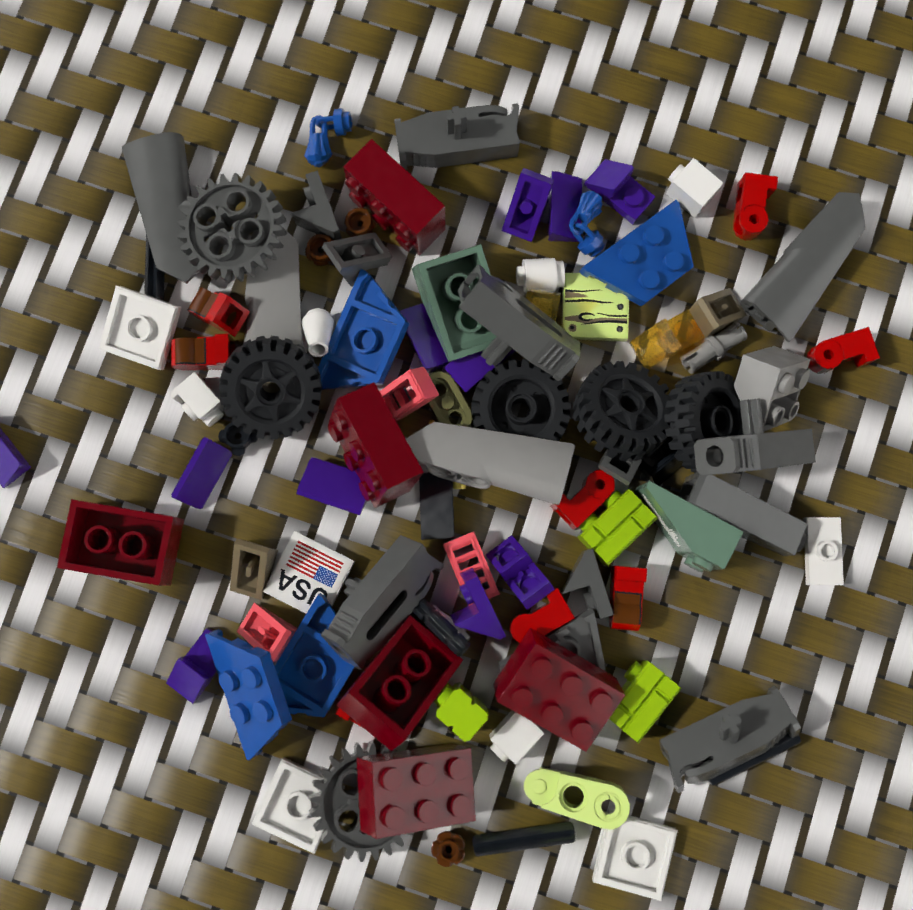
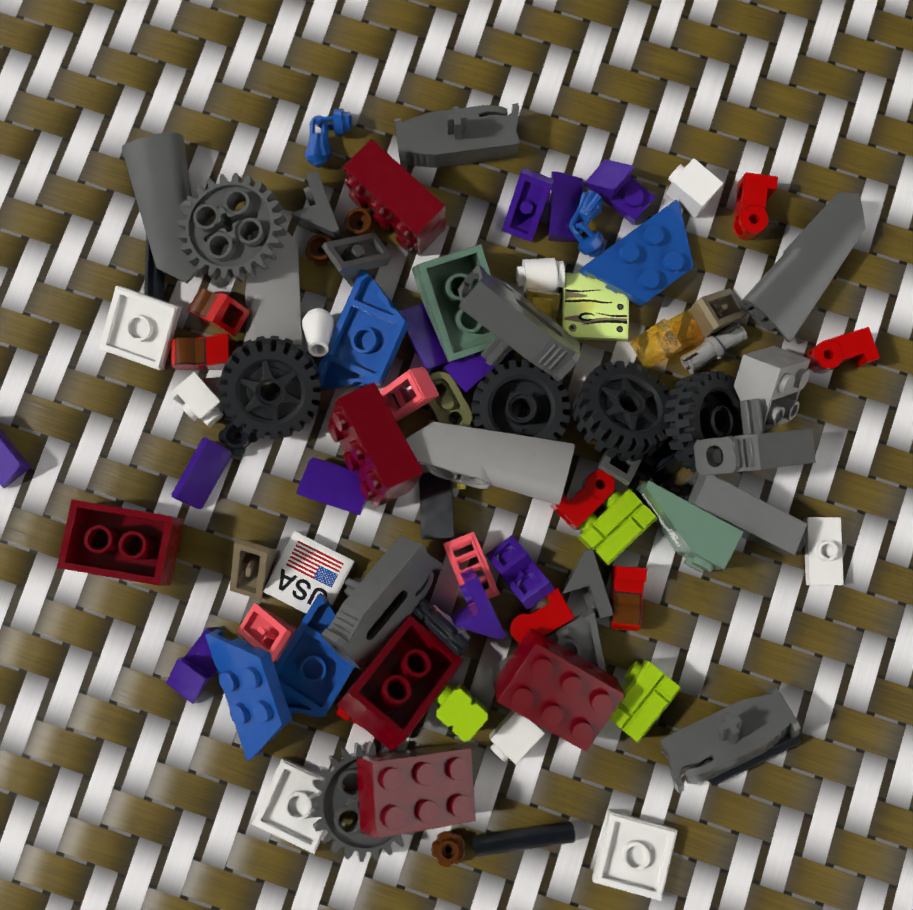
yellowish green piece [524,767,630,829] -> none

